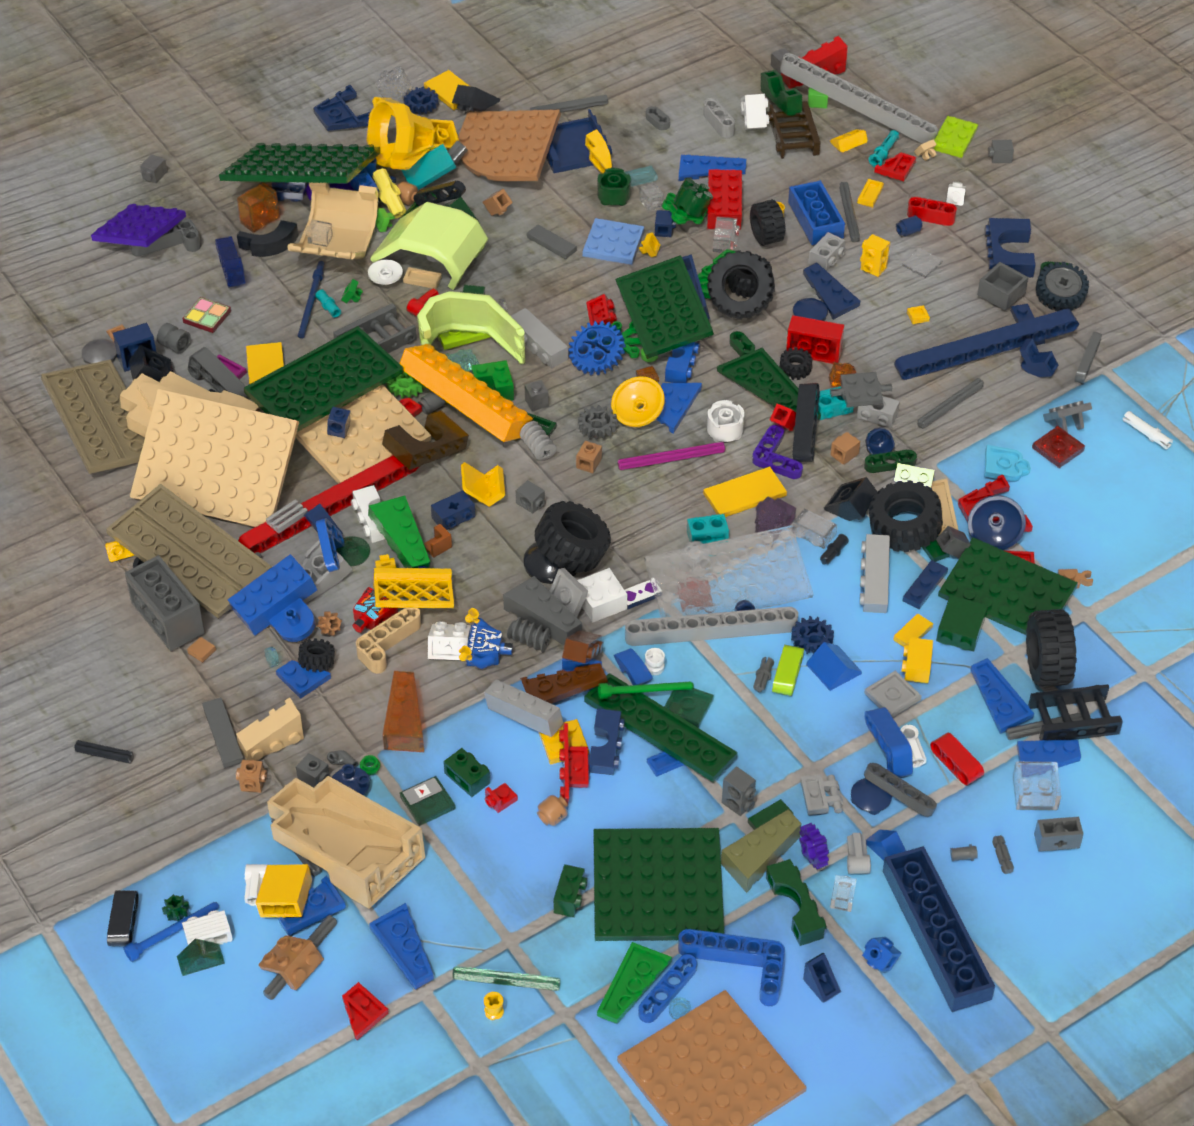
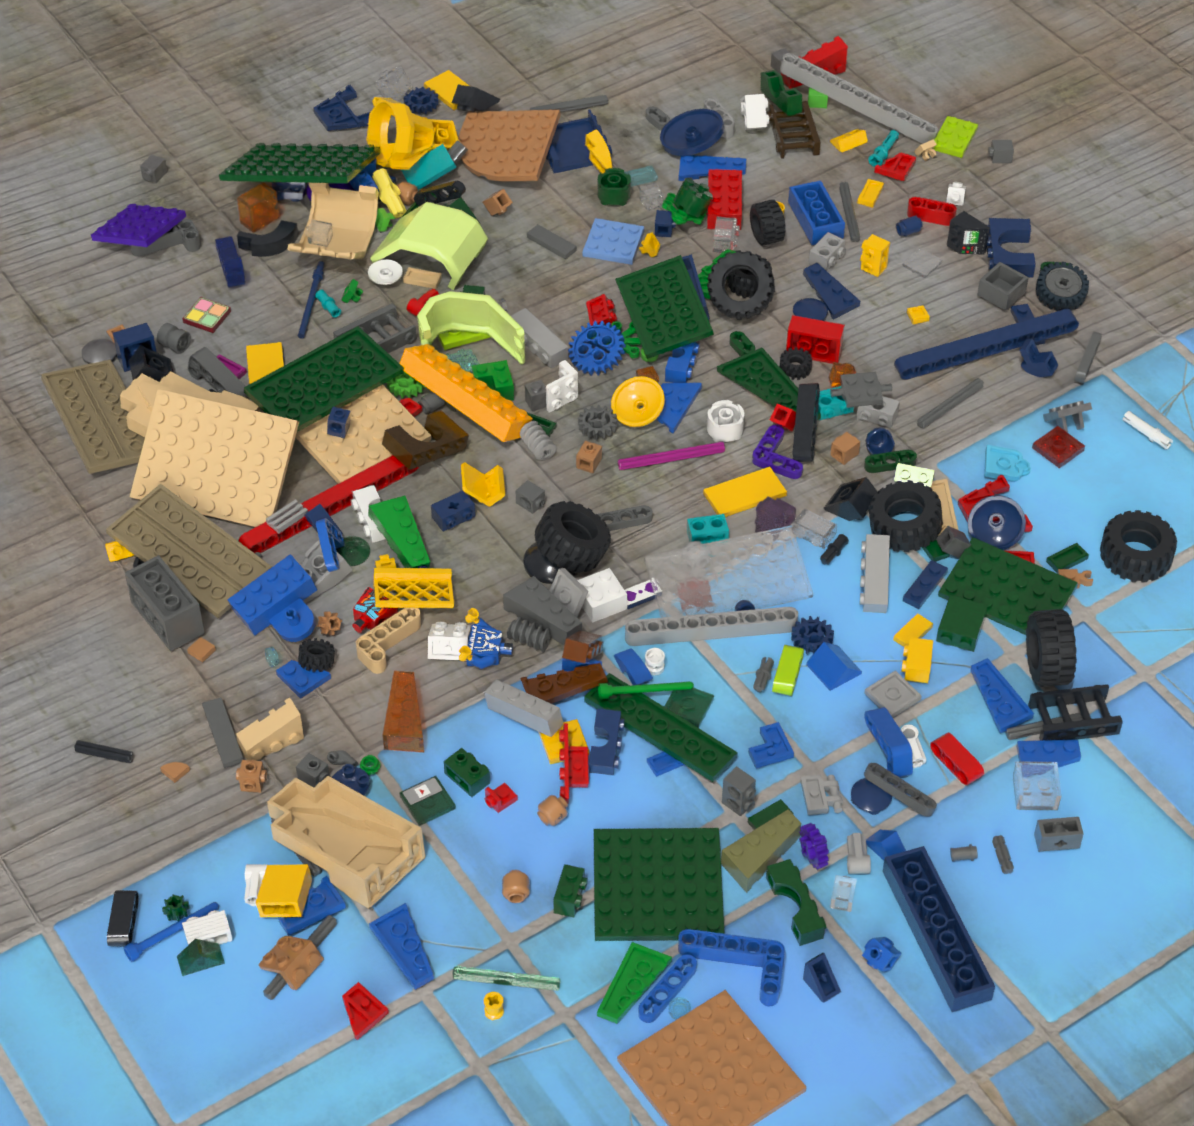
dark orange panel [424,524,452,558] -> none
none -> medium nougat tile [160,762,190,783]
none -> medium nougat head [502,870,530,903]
none -> white bracket [546,360,578,413]
none -> dark grey beam [598,505,653,531]
none -> dark blue dish [660,109,725,156]
none -> blue plate [748,722,794,769]
none -> black slope [947,211,990,254]
none -> dark green tile [1046,543,1089,573]
none -> black tyre [1100,510,1177,583]

